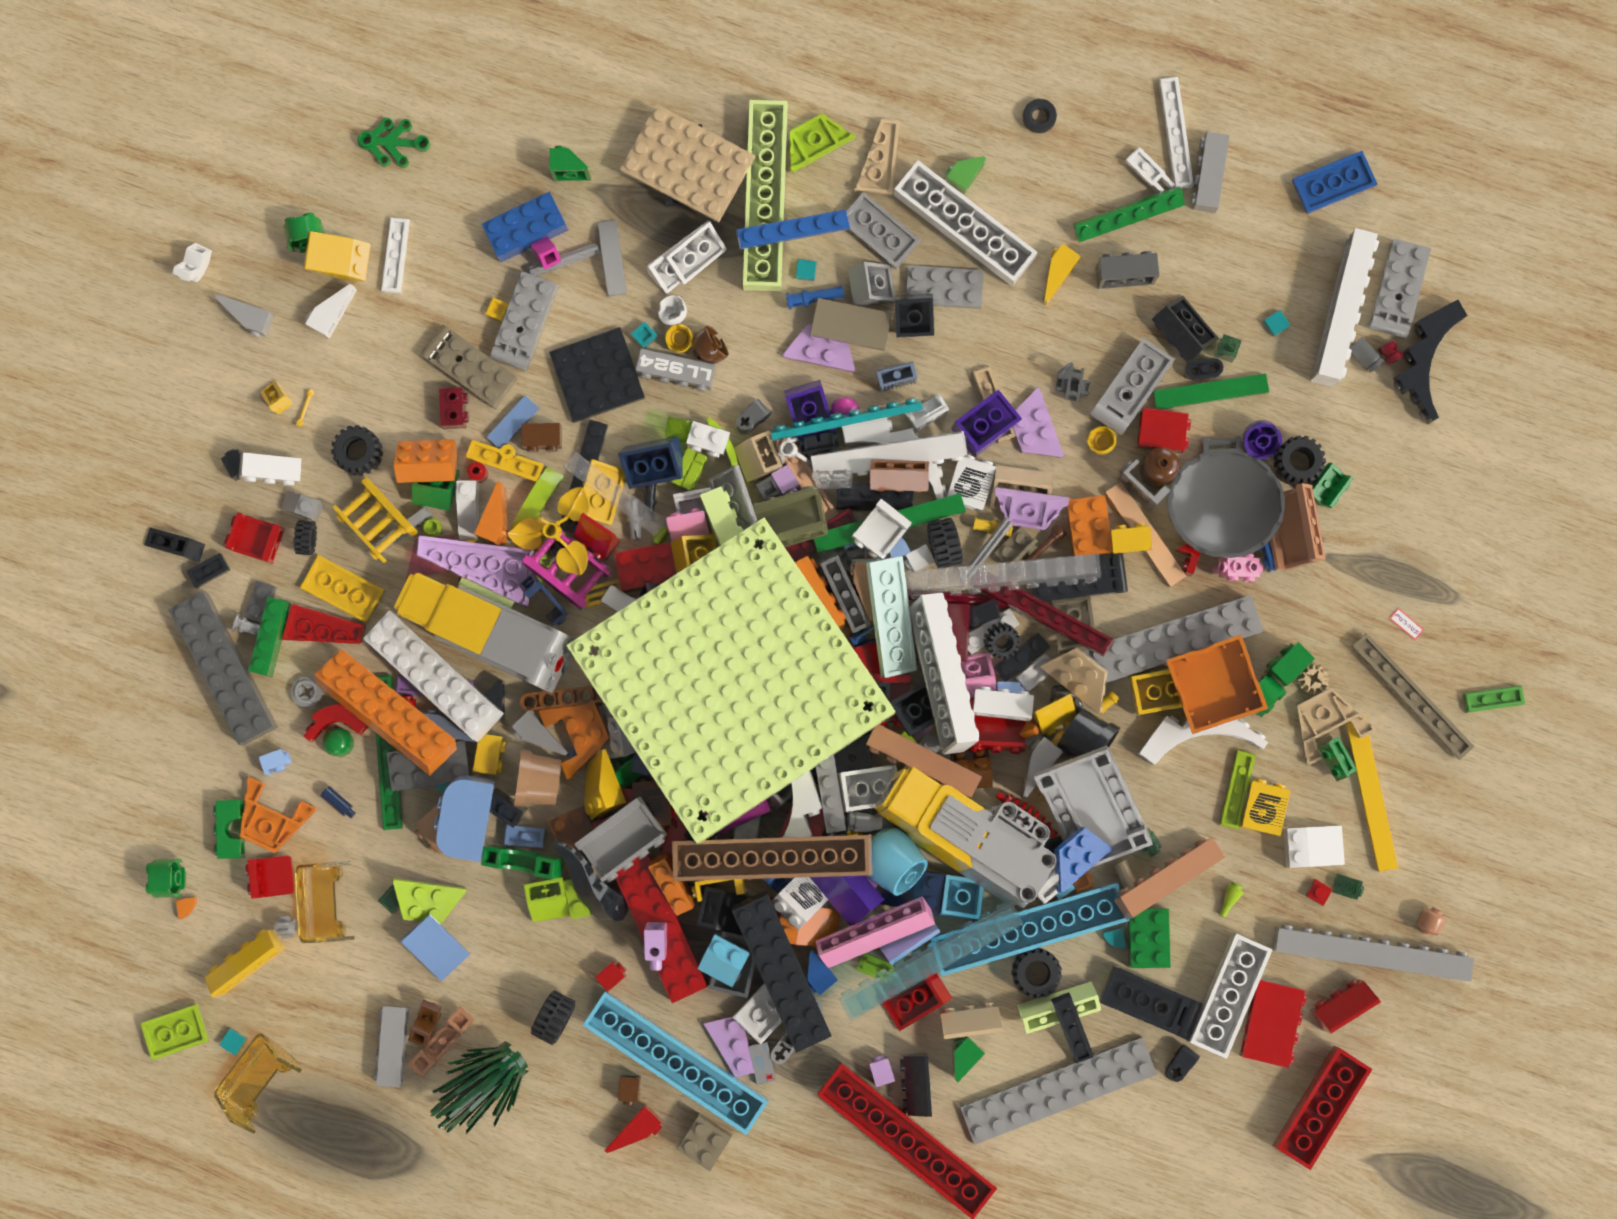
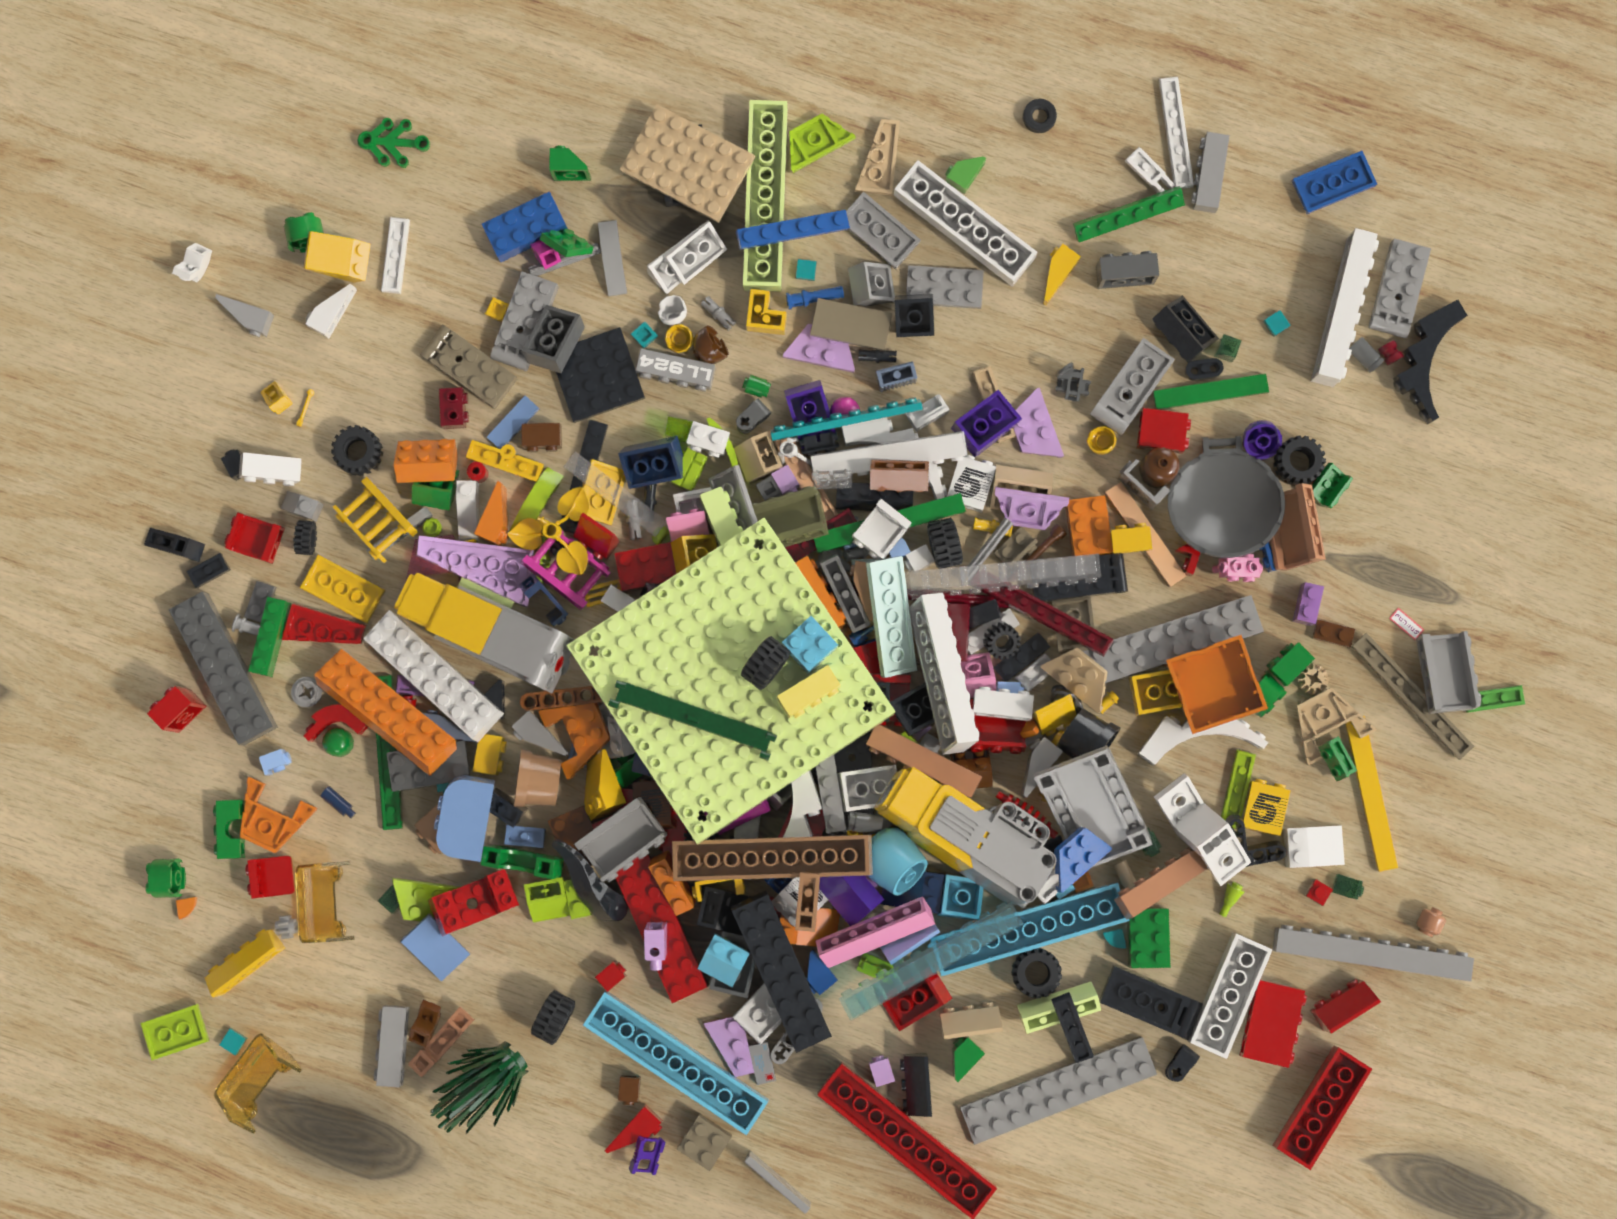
none -> red brick [147,686,207,733]
none -> red plate [428,869,519,937]
none -> dark grey brick [522,305,585,373]
none -> green plate [540,229,594,257]
none -> dark green piece [608,680,777,761]
none -> dark purple piece [629,1136,666,1175]
none -> light grey pin [701,296,736,331]
none -> black tyre [741,636,790,690]
none -> green brick [742,374,771,398]
none -> light grey tile [745,1151,811,1214]
none -> yellow brick [746,289,787,335]
none -> light yellow brick [777,665,841,719]
none -> medium azure brick [782,616,838,674]
none -> medium nougat slope [795,872,820,932]
none -> black pin [858,349,897,363]
none -> white bracket [1154,773,1251,886]
none -> black beam [1225,814,1287,867]
none -> medium lavender brick [1292,582,1324,626]
none -> reddish brown plate [1312,620,1355,648]
none -> light grey panel [1416,631,1481,714]

